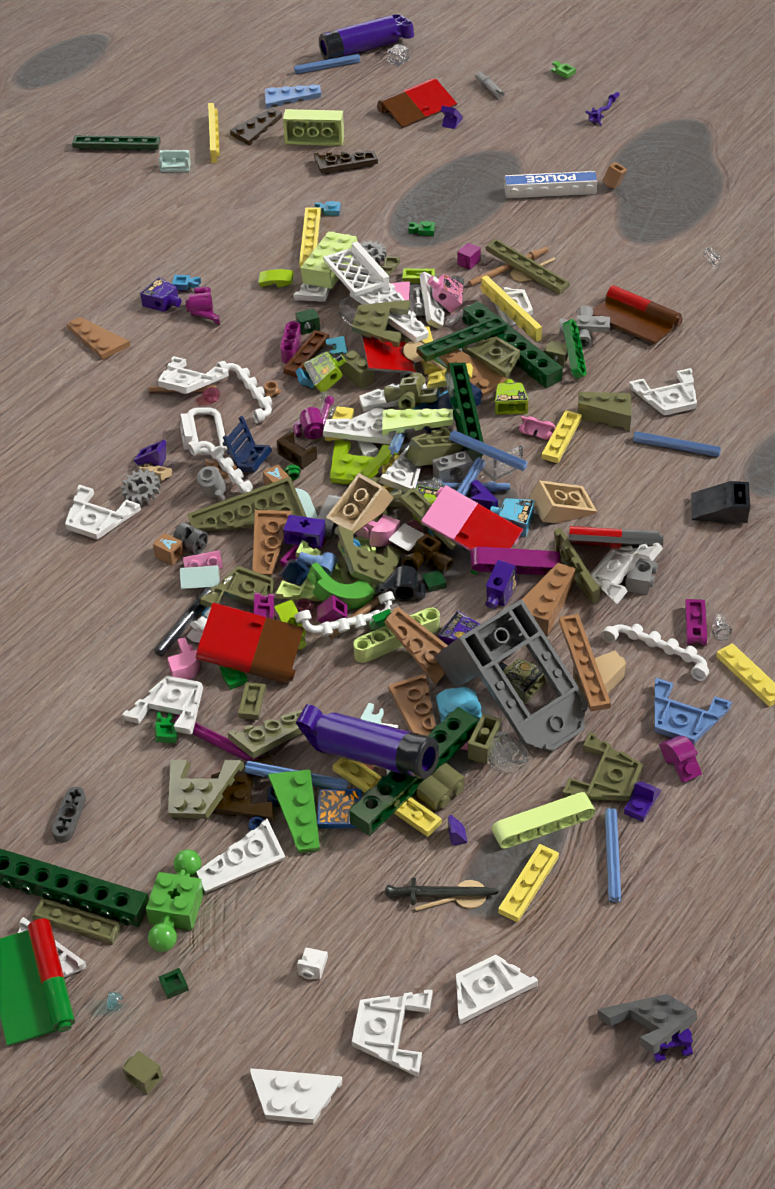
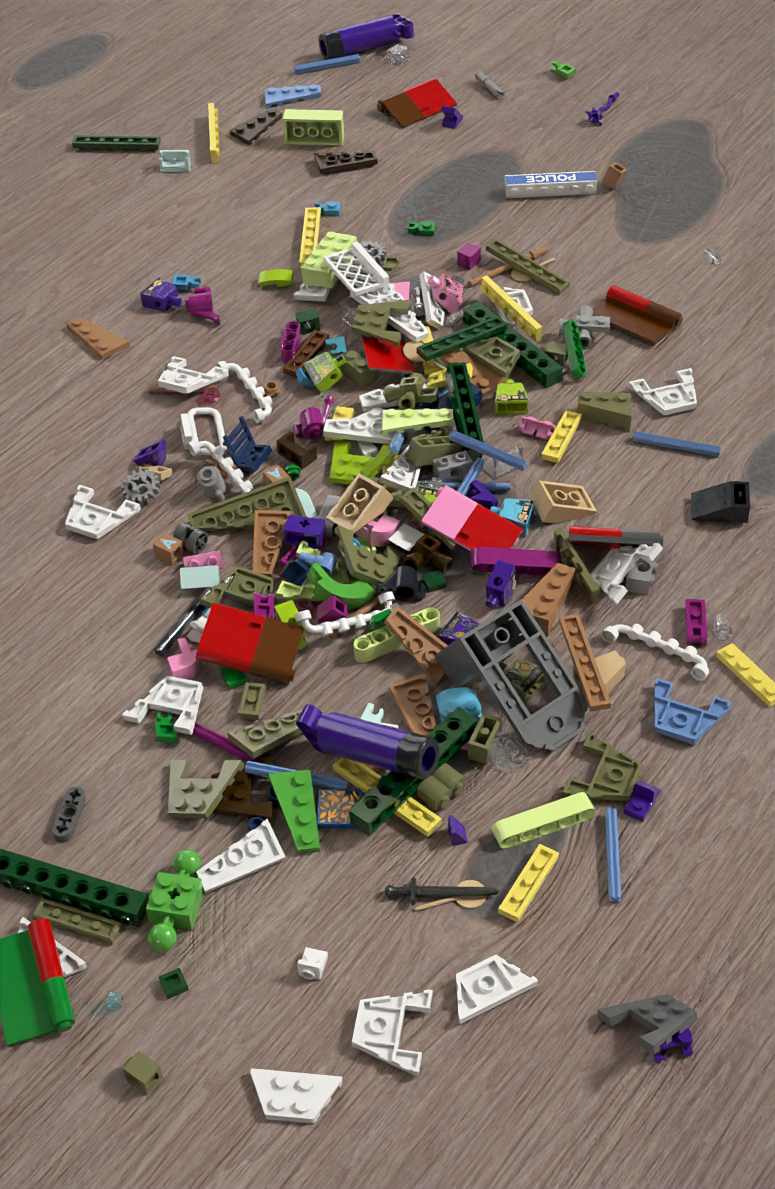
lime tile [403,268,435,283] -> none
magenta brick [659,736,702,782] -> none

